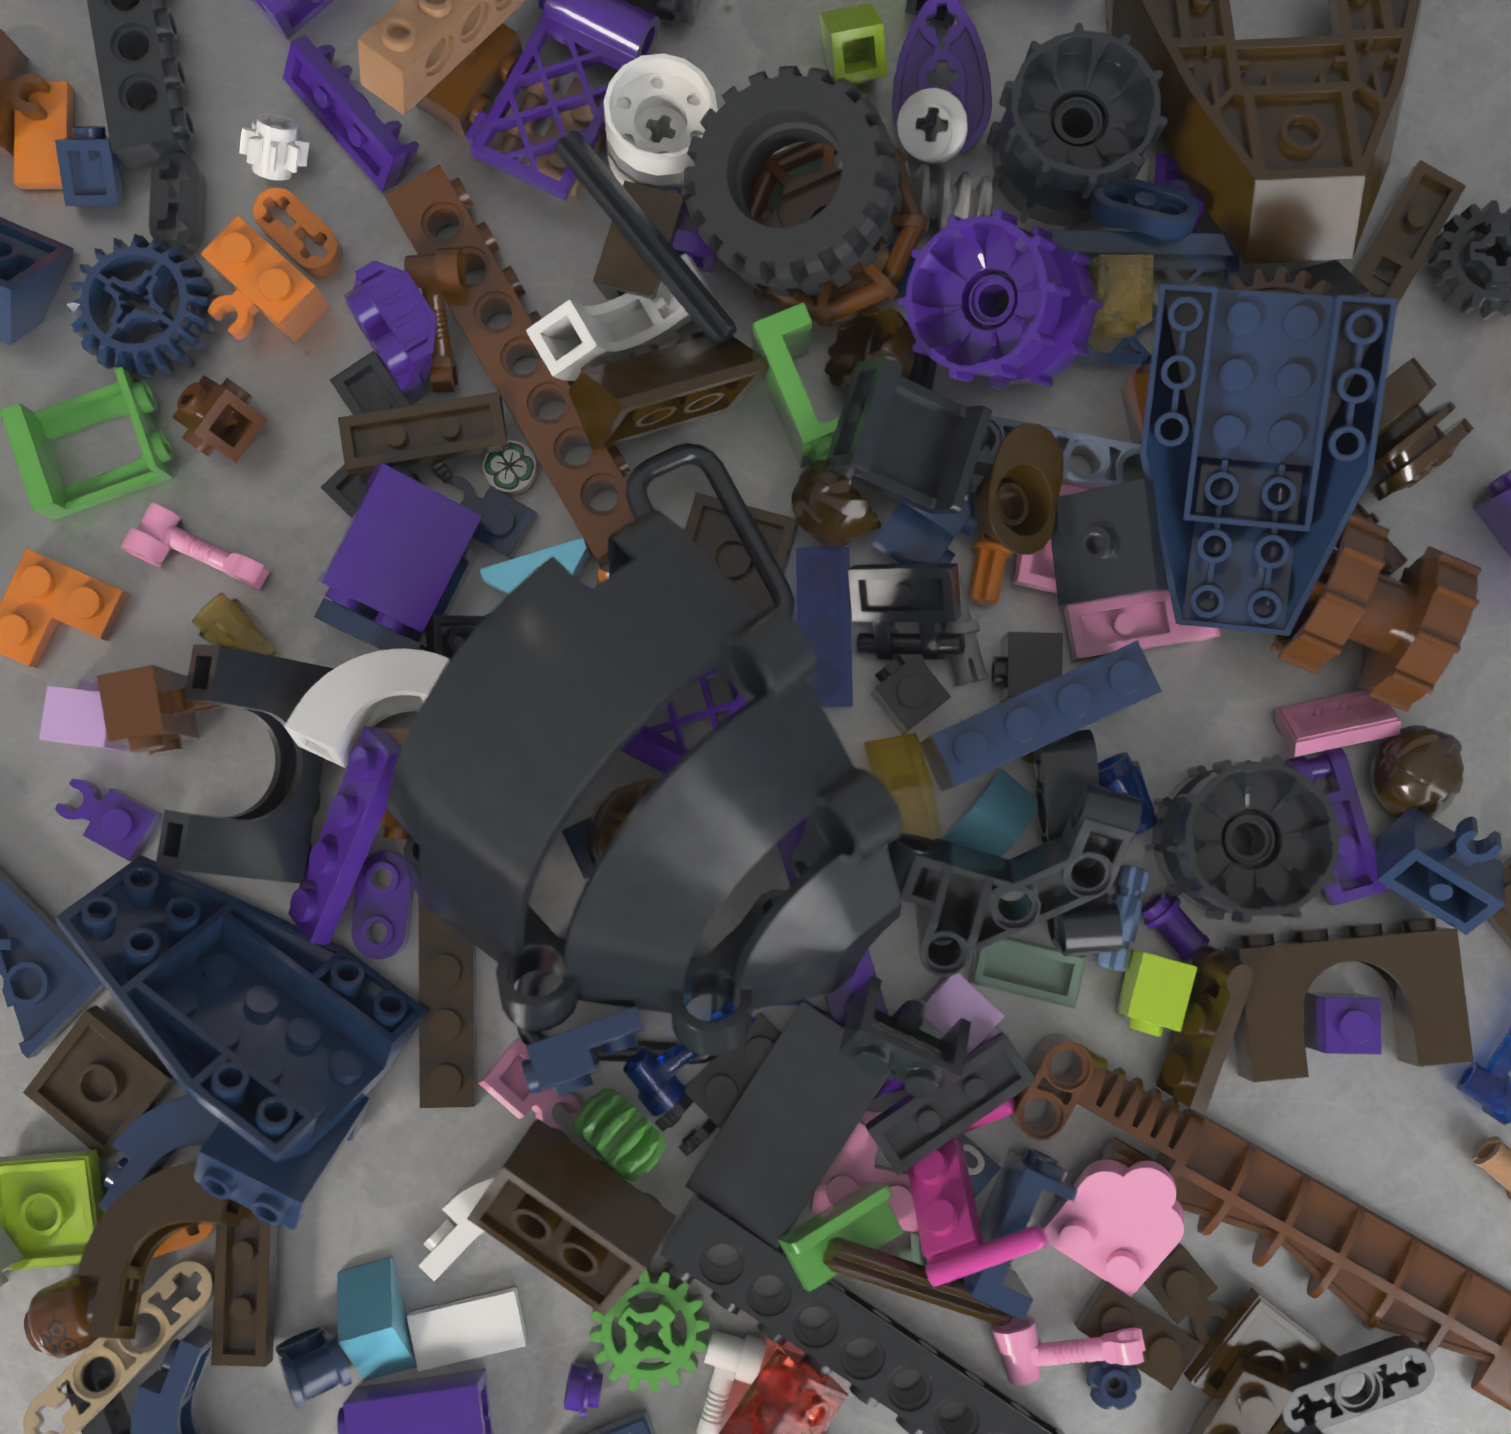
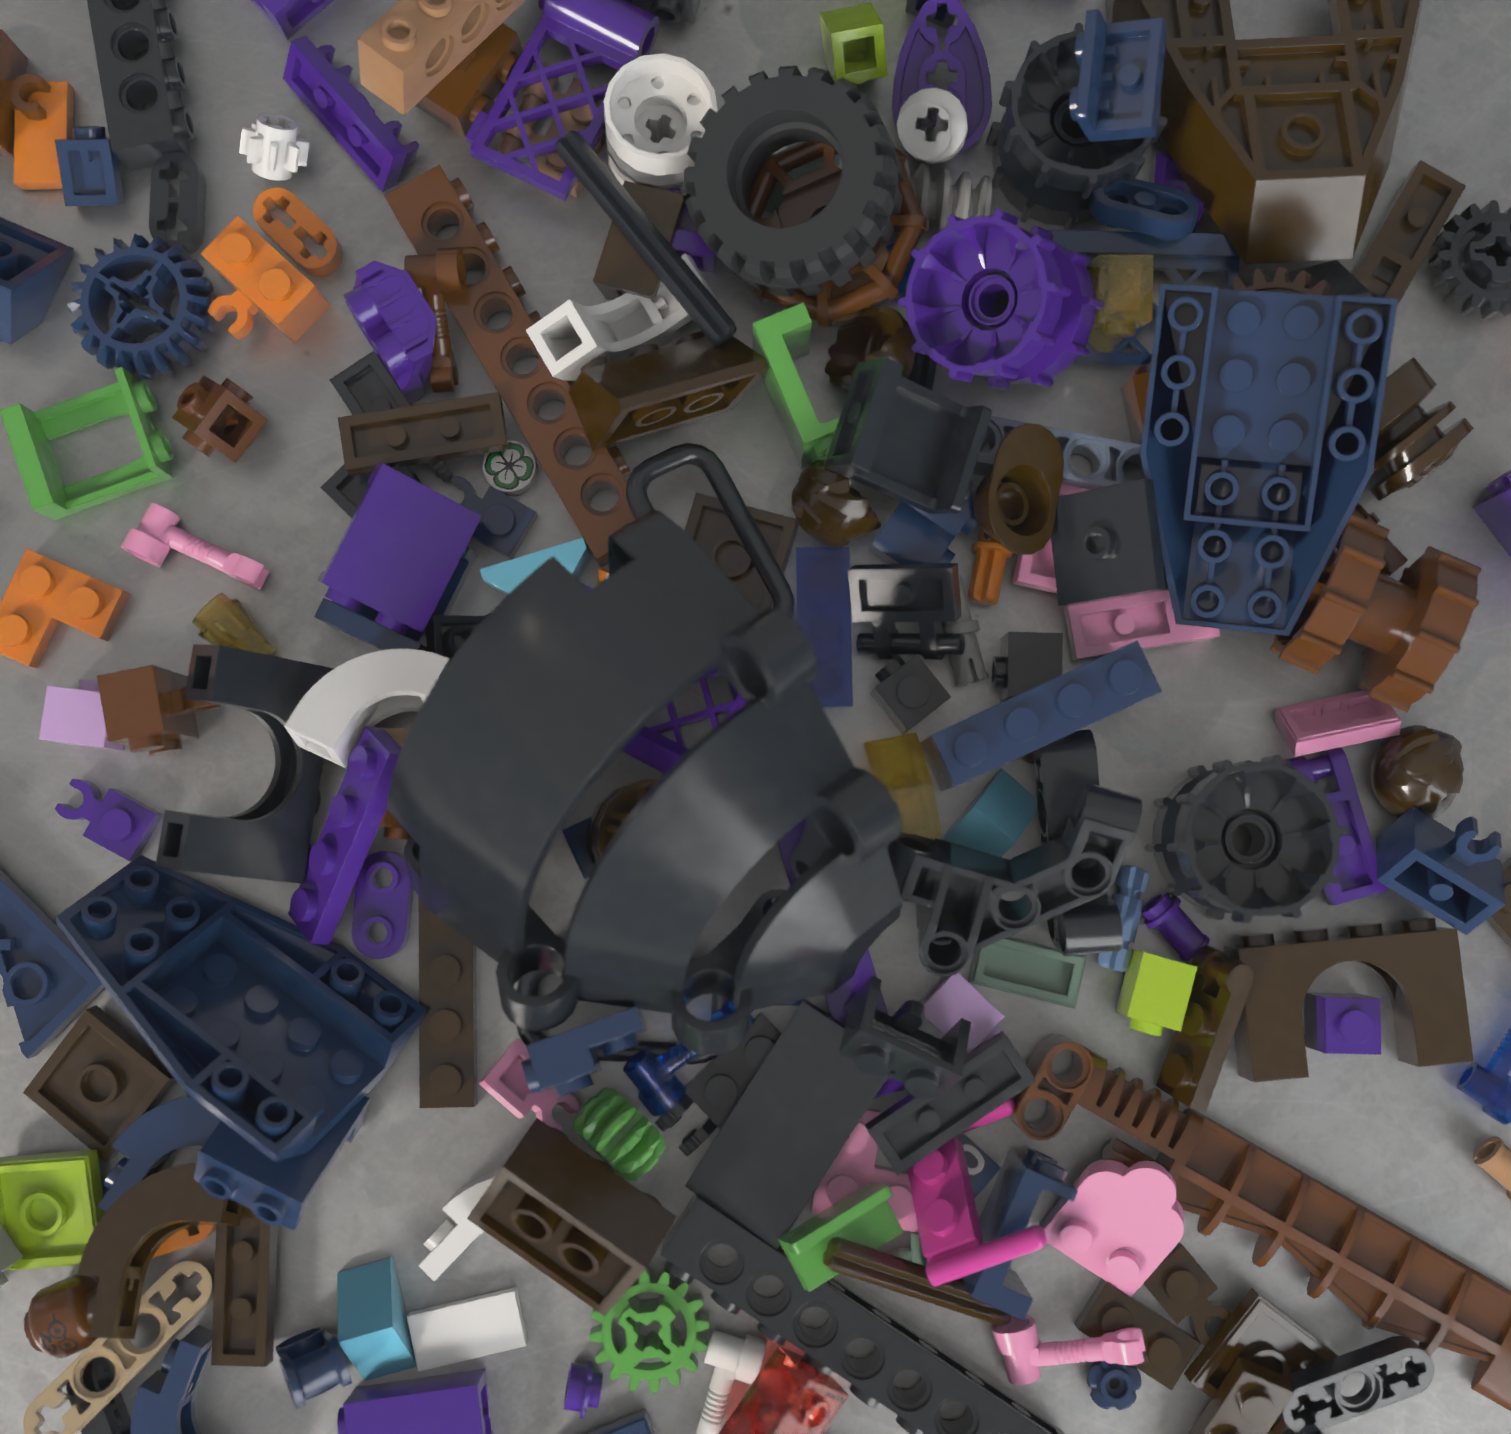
clear blue cone [1098,752,1159,835] -> none
none -> dark blue bracket [1070,9,1167,142]

